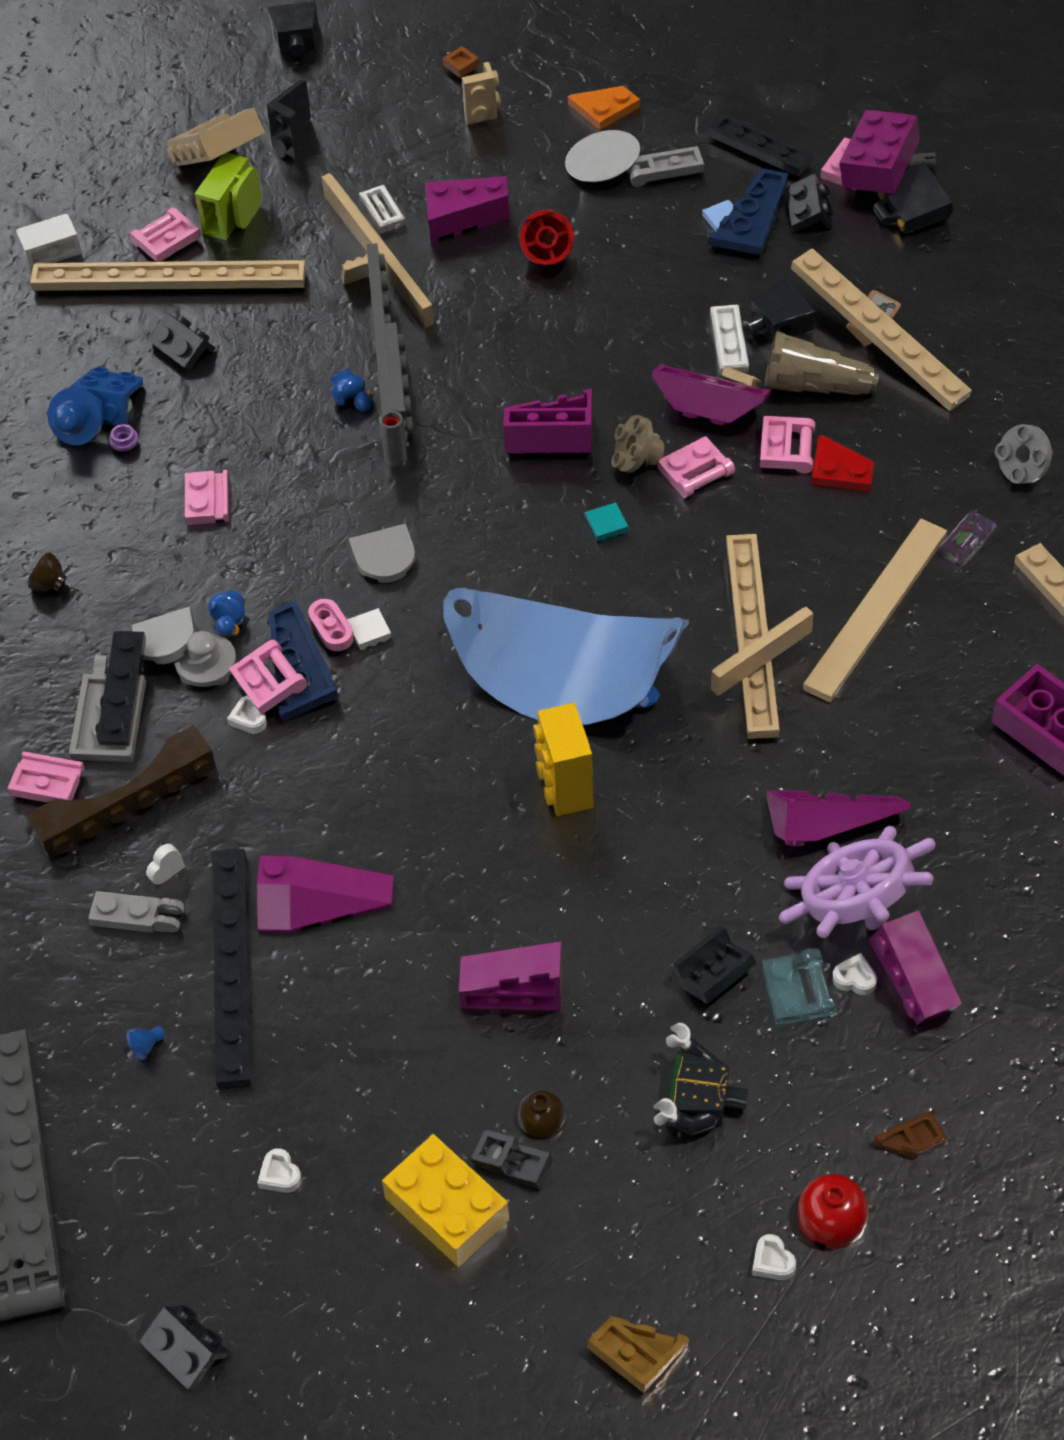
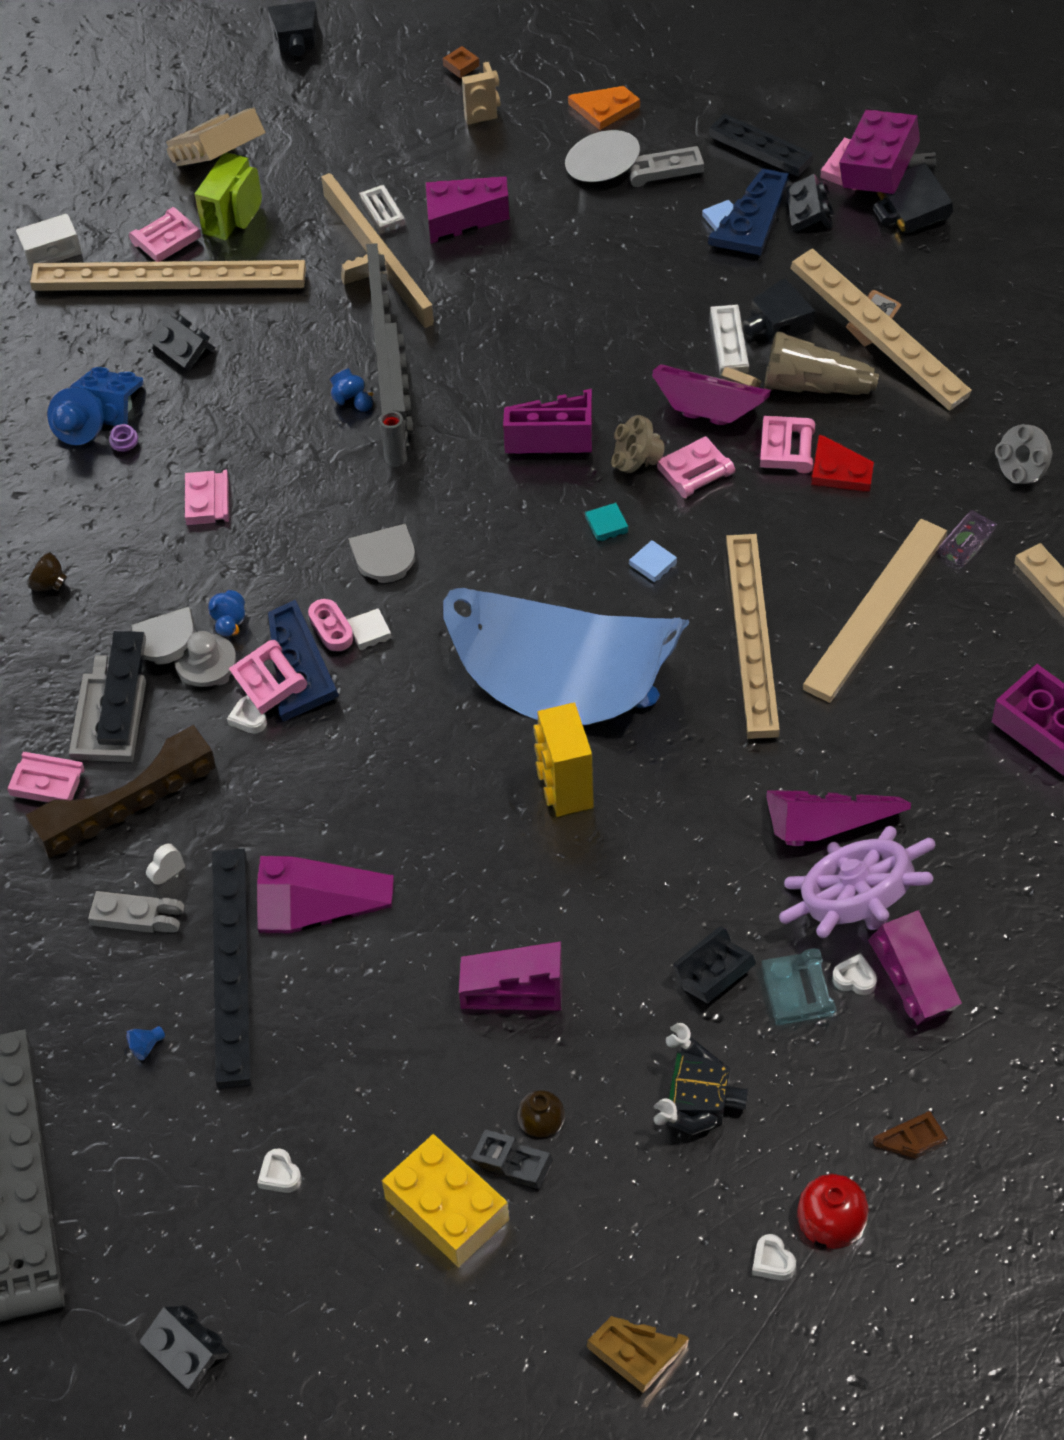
black bracket [266,79,311,159] -> none
red cylinder [519,210,574,266] -> none
tan tile [711,607,813,696] -> none
none -> light blue piece [629,540,677,583]

